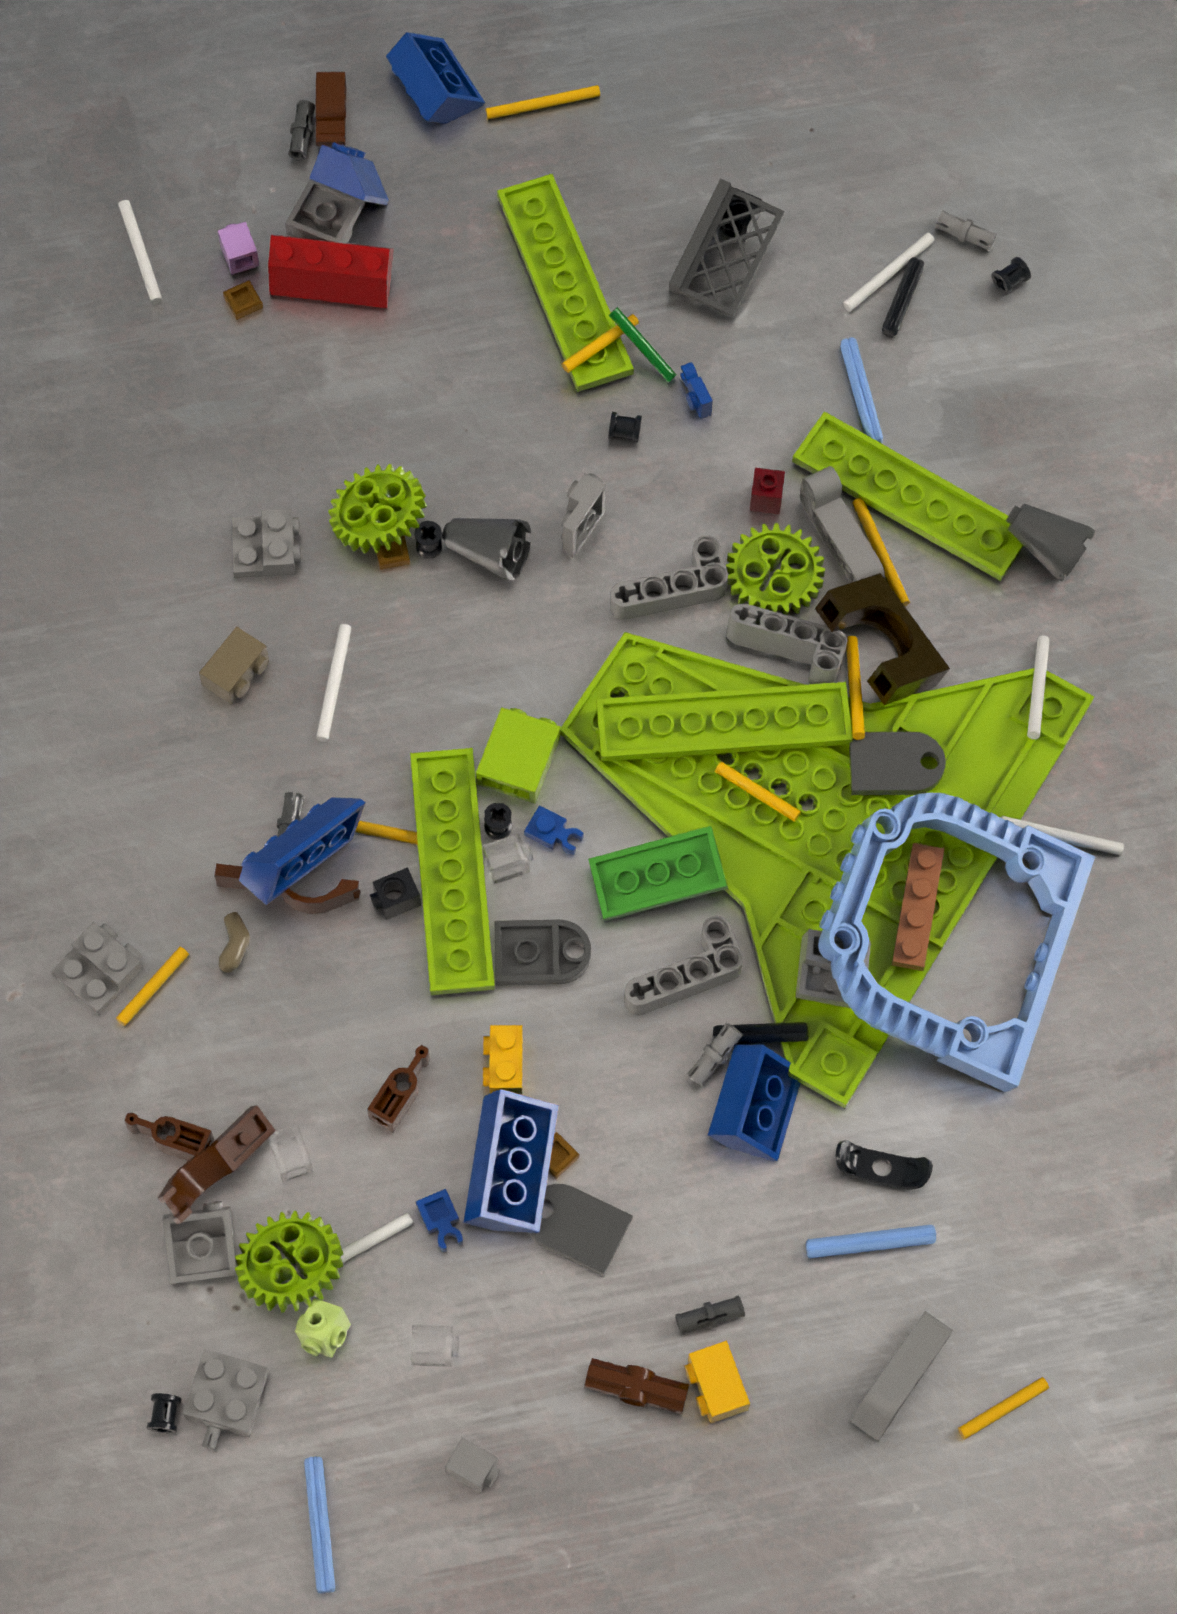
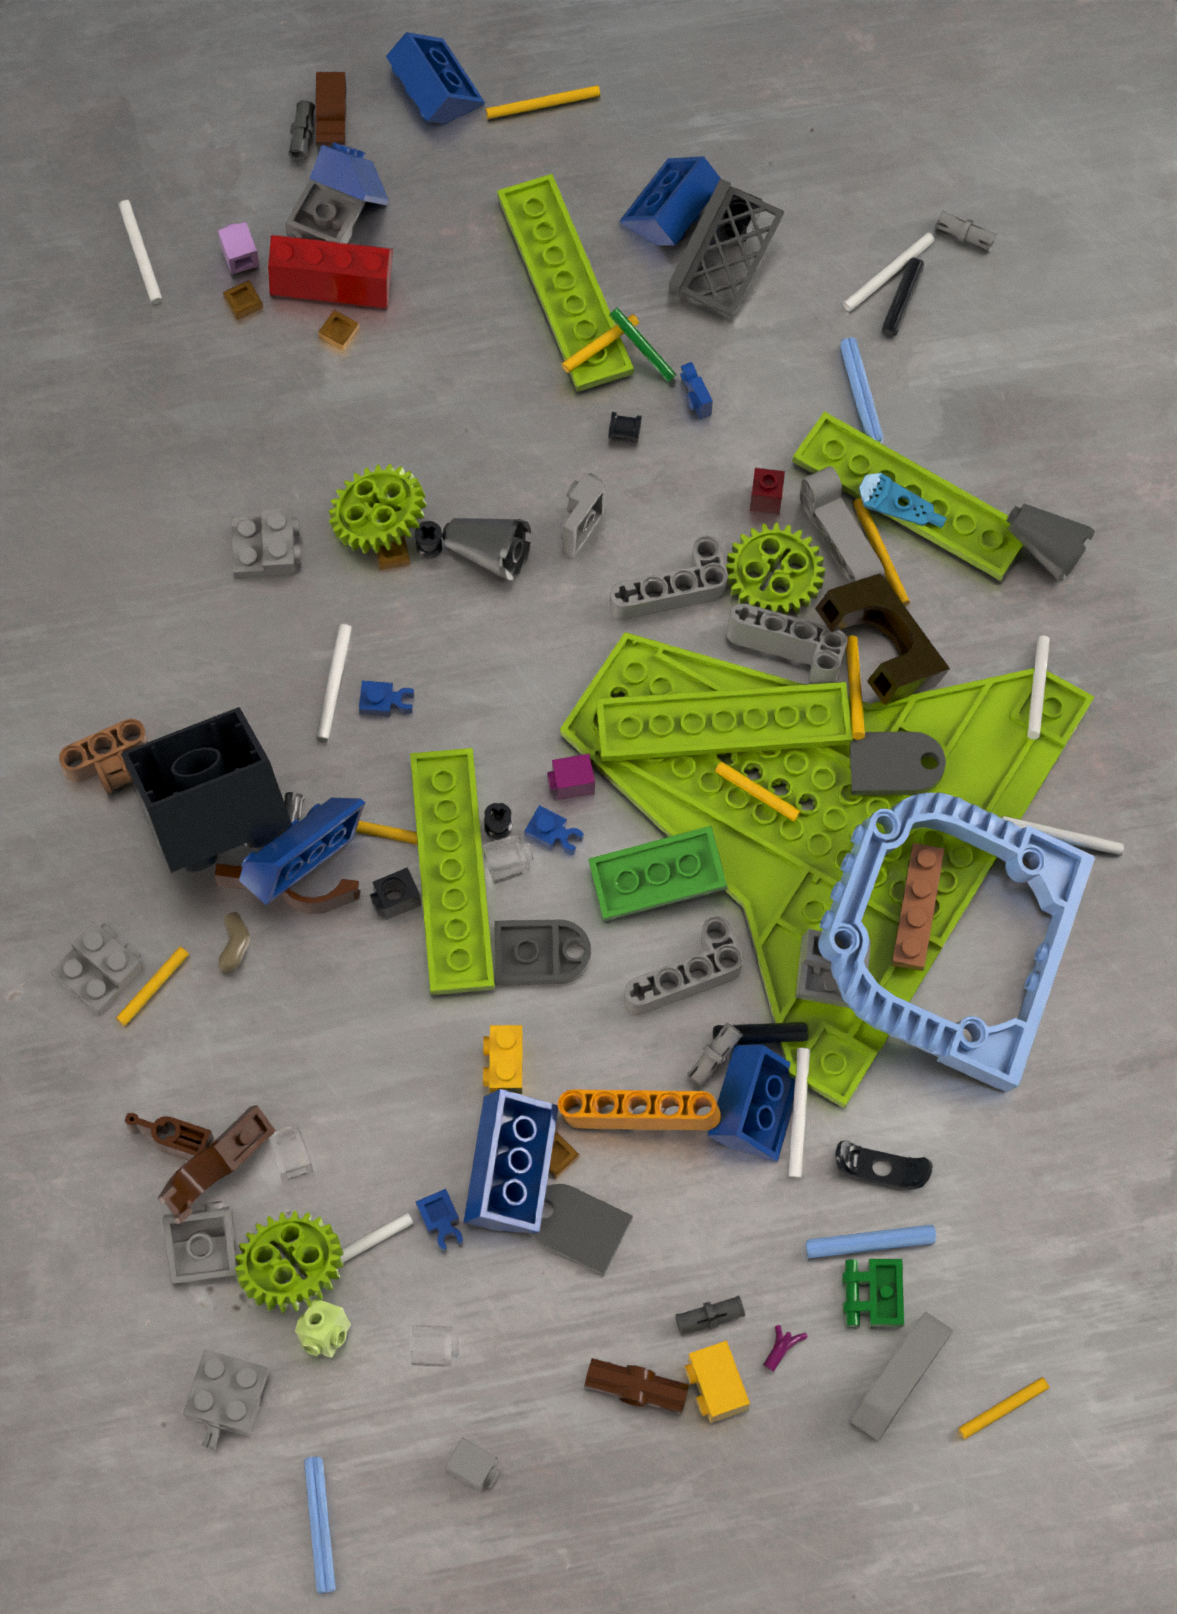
black bush [147,1393,182,1434] -> none
dark tan brick [199,626,269,705] -> none
reddish brown piece [367,1045,430,1133] -> none
lime brick [476,707,561,804] -> none
black bush [991,257,1031,295] -> none
none -> medium nougat beam [59,718,148,796]
none -> black brick [120,707,292,873]
none -> pearl gold tile [318,310,360,351]
none -> blue plate [359,681,415,716]
none -> magenta brick [547,754,595,800]
none -> light orange beam [557,1089,721,1131]
none -> blue slope [619,156,720,246]
none -> magenta bar [763,1325,808,1372]
none -> white bar [788,1048,810,1179]
none -> green plate [842,1259,904,1328]
none -> dark azure piece [859,473,947,528]

